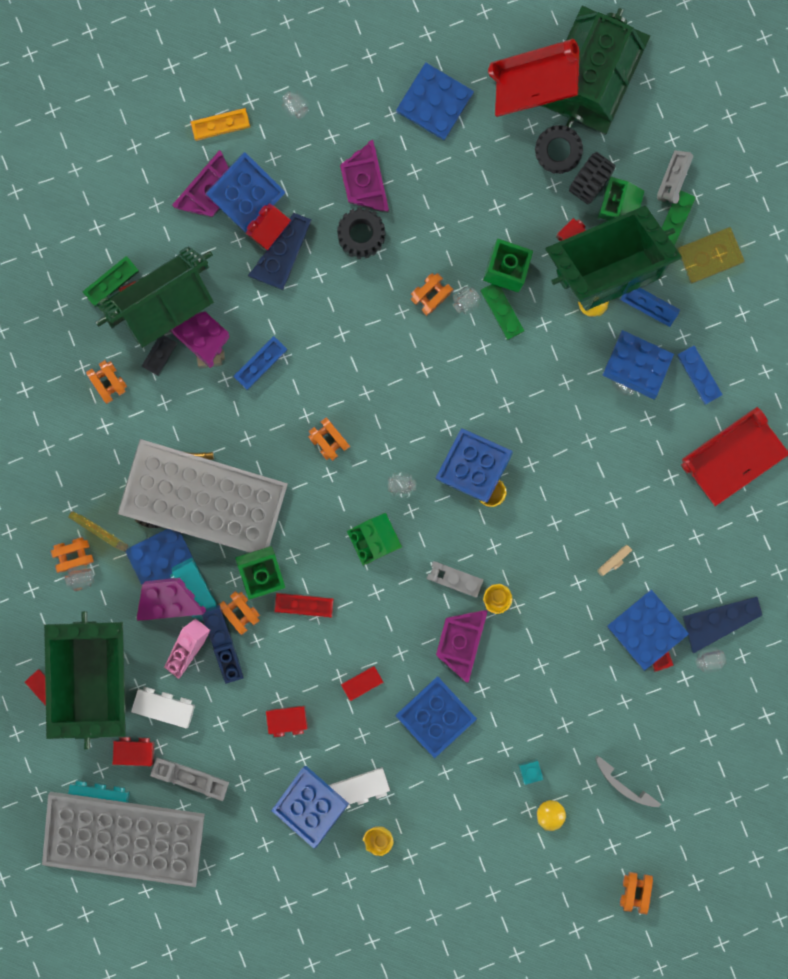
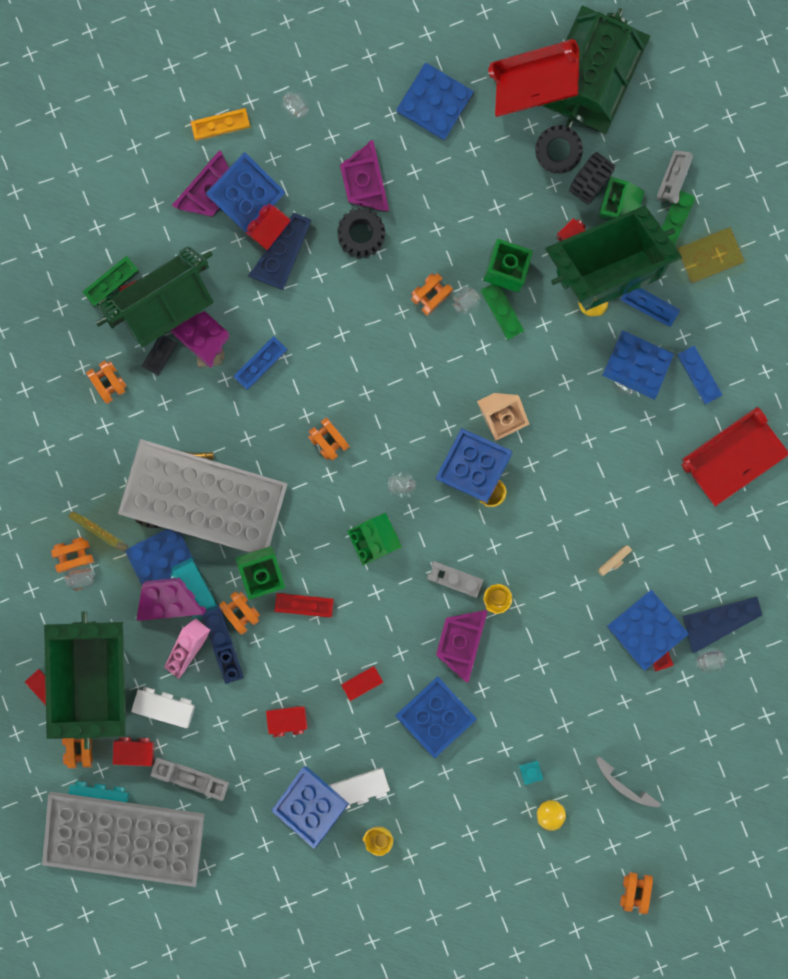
none -> orange brick [62,738,93,769]
none -> light nougat slope [477,393,530,441]

